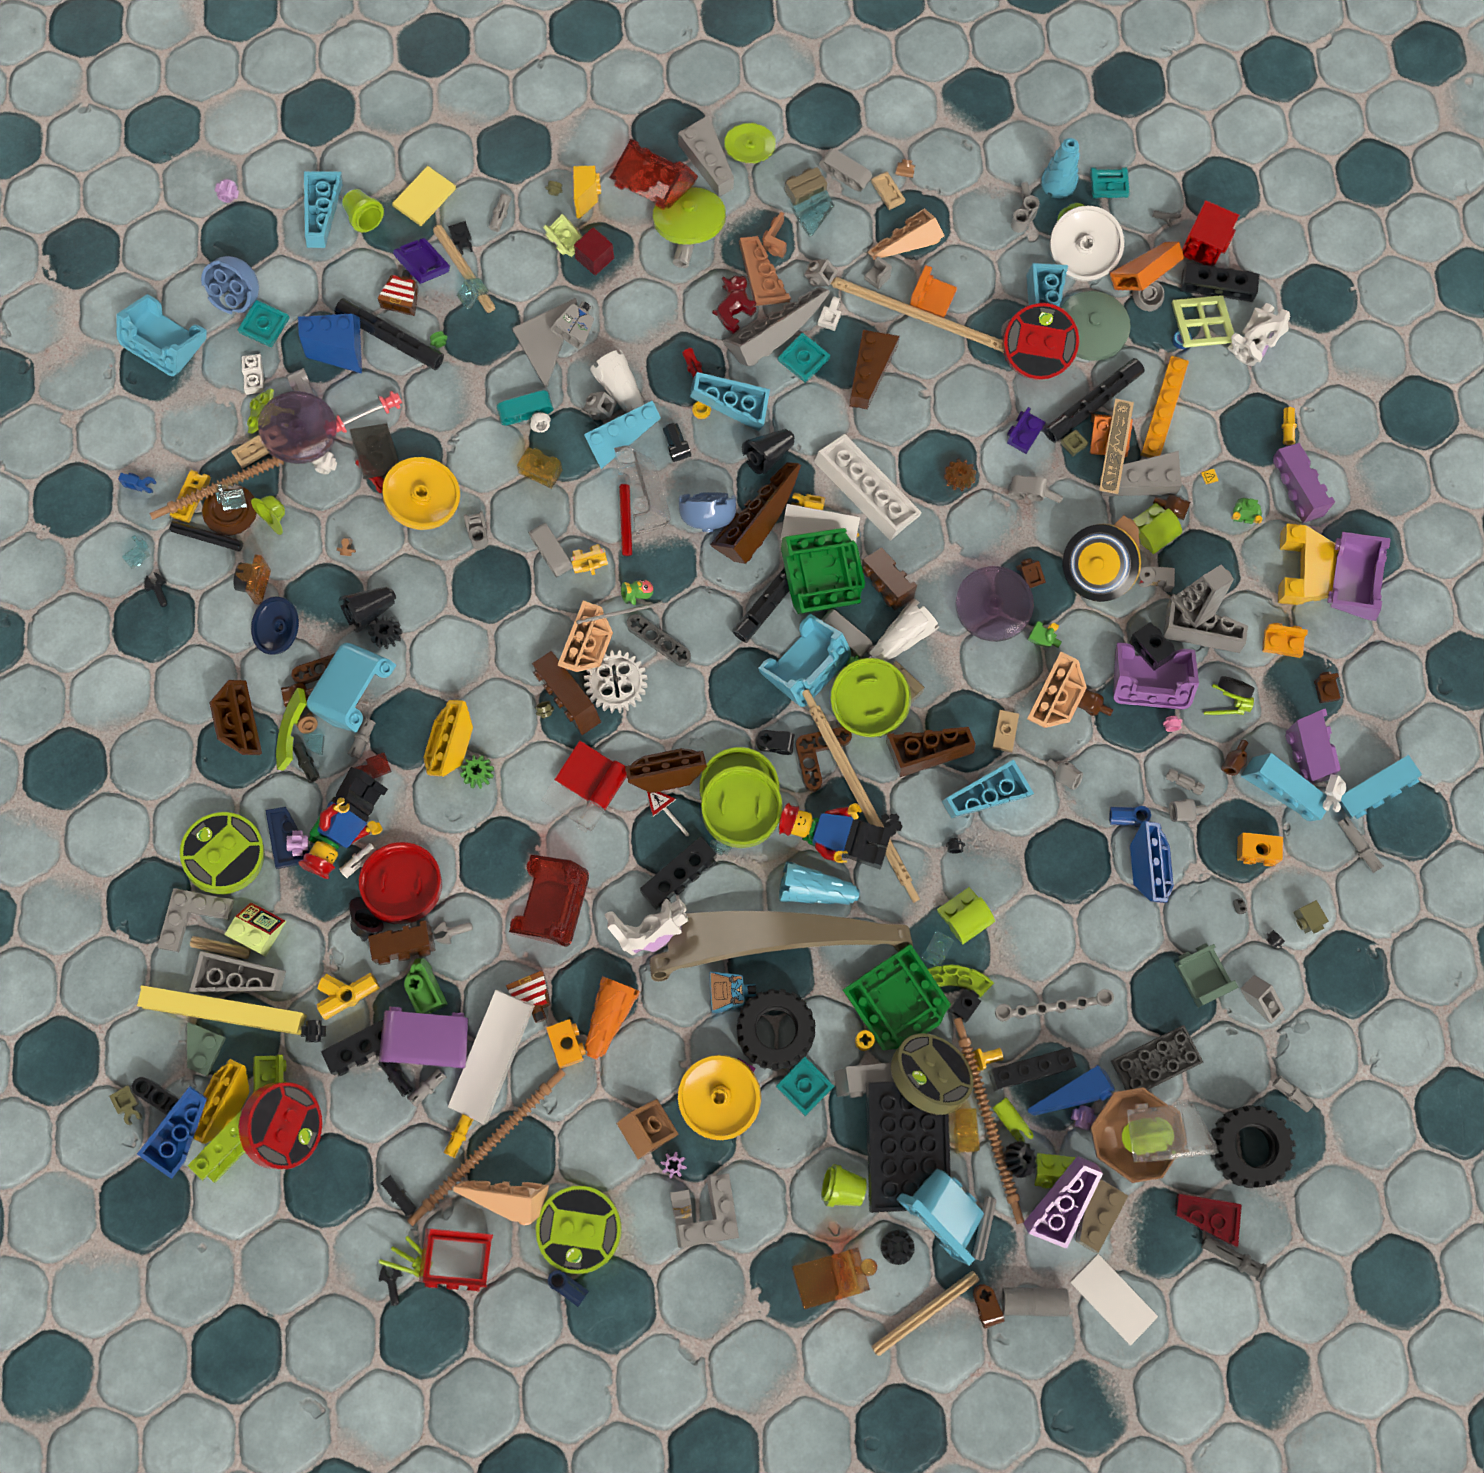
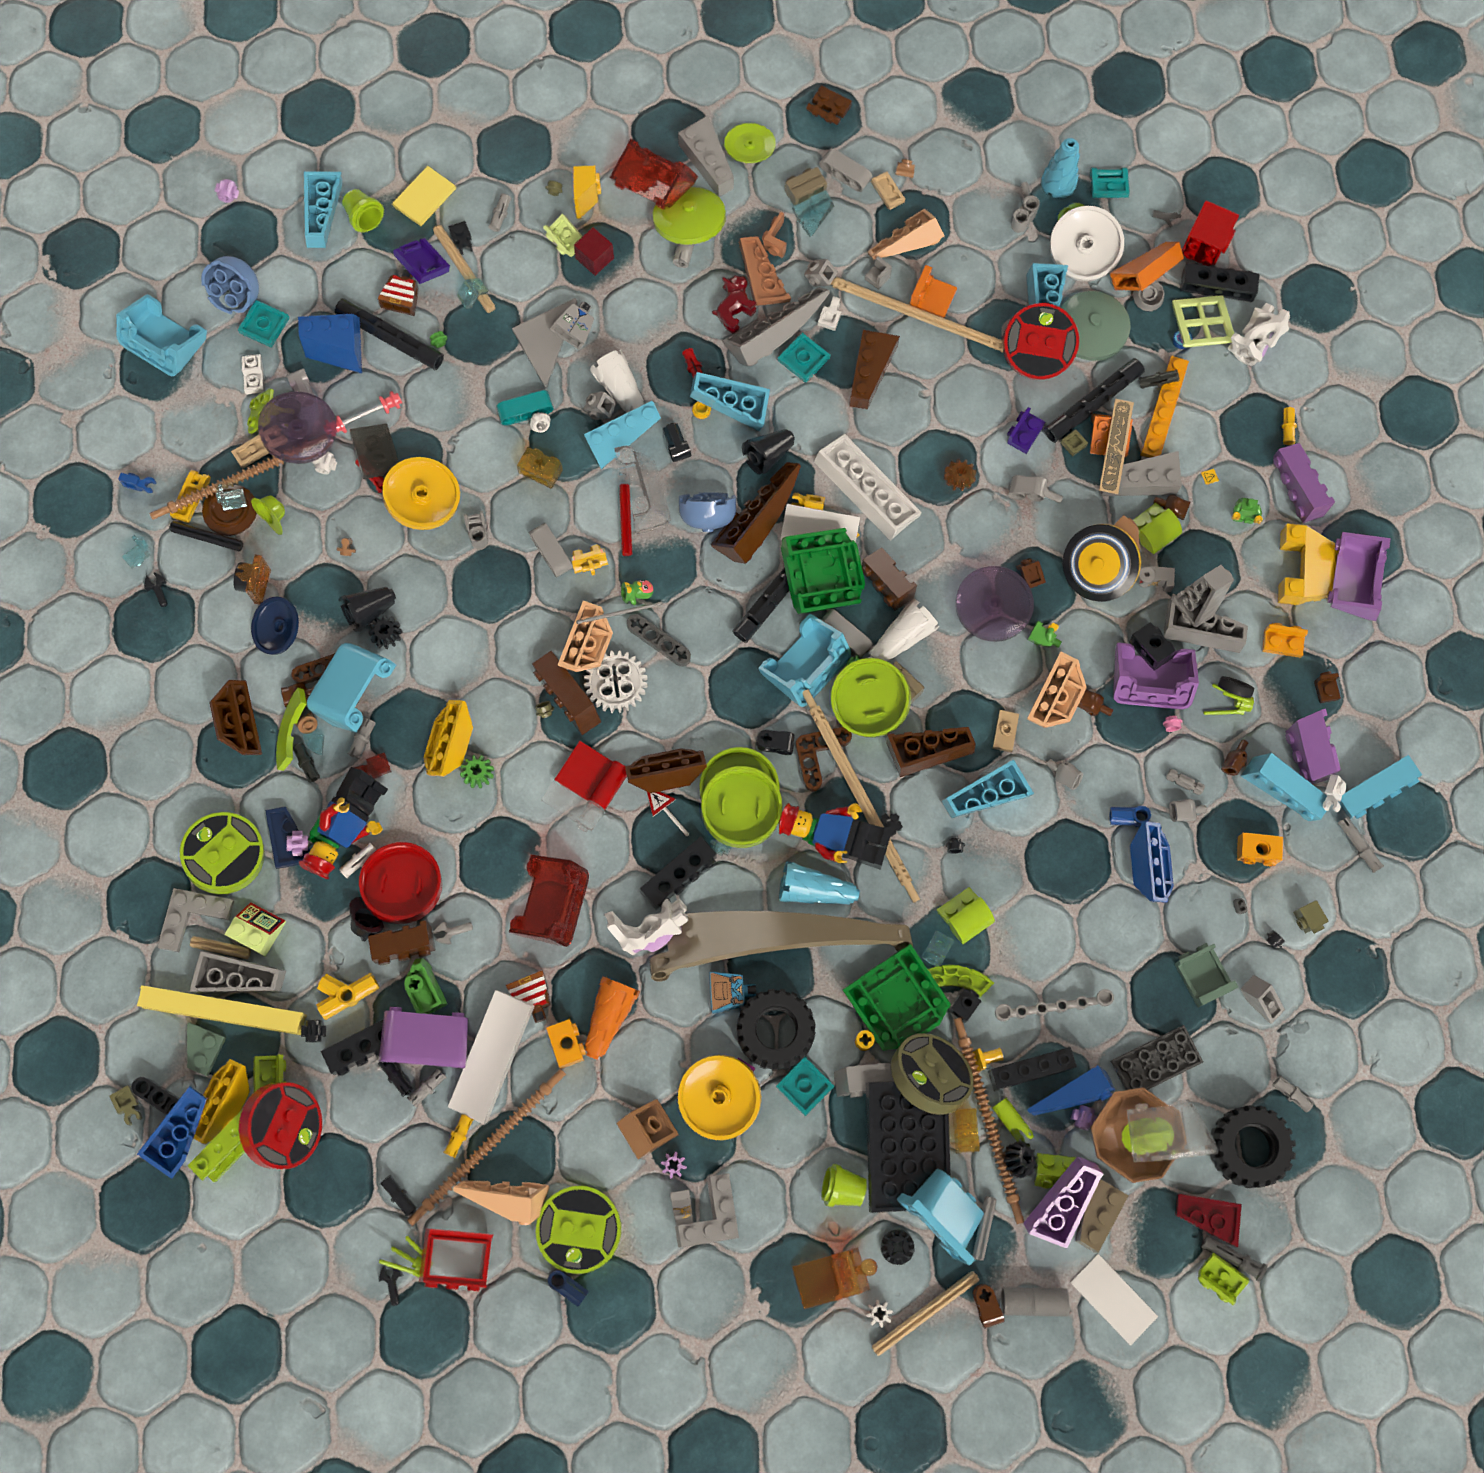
none -> reddish brown plate [806,85,852,125]
none -> white gear [866,1300,893,1328]
none -> pearl dark grey pin [1139,369,1179,389]
none -> lime bracket [1198,1252,1249,1305]

